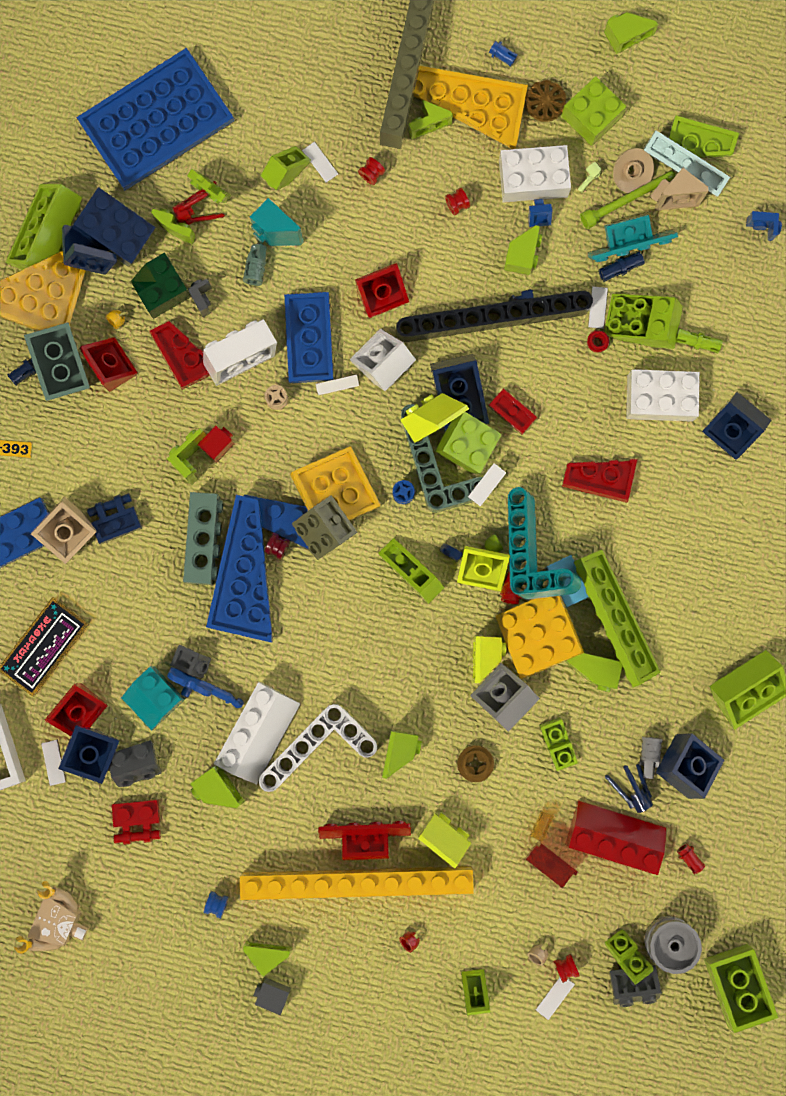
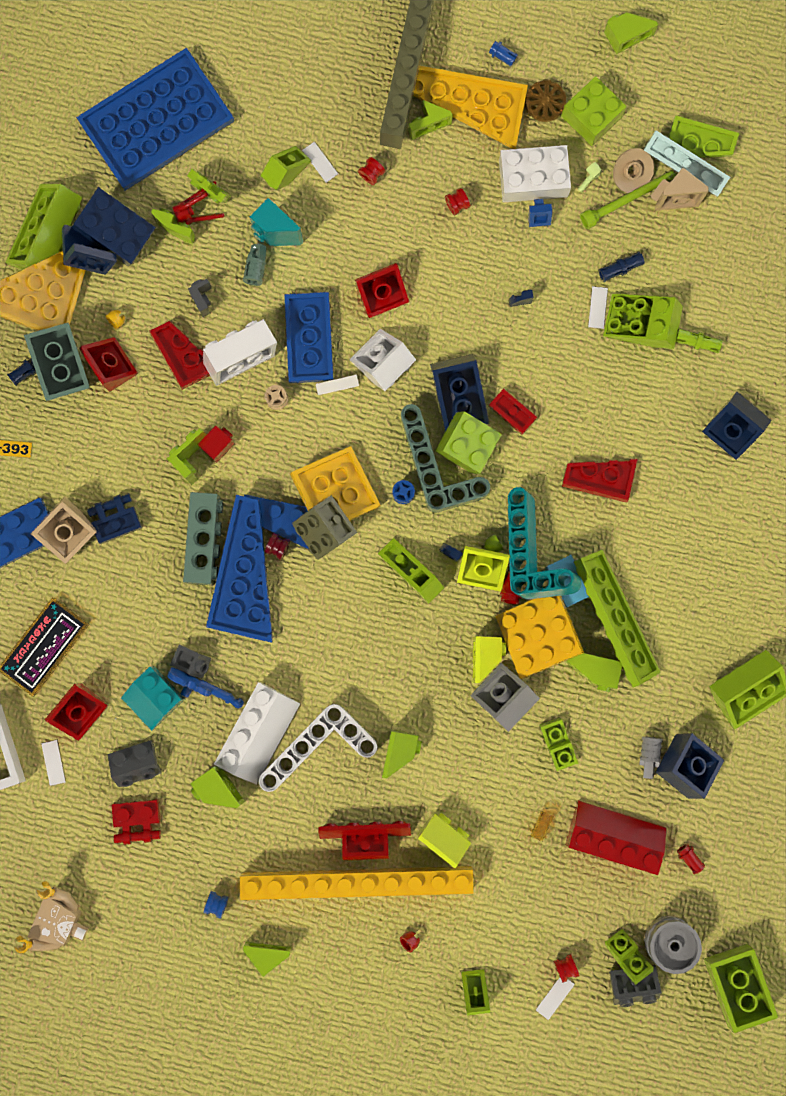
dark blue slope [58,725,119,784] -> none
dark green slope [131,252,191,319] -> none
dark grey brick [253,978,291,1015] -> none
black beam [396,291,593,342] -> none
neon yellow slope [400,393,469,443] -> none
pearl gold gear [457,745,494,782] -> none
white sticker [468,464,506,506] -> none
lime slope [504,225,542,275] -> none
clear red panel [525,840,578,888] -> none
tan hinge [527,945,548,966] -> none
red plate [587,330,609,353] -> none
teal bracket [588,214,678,262] -> none
dark blue plant [605,764,653,813] -> none
white brick [626,370,699,422] -> none
blue bracket [746,211,782,241] -> none

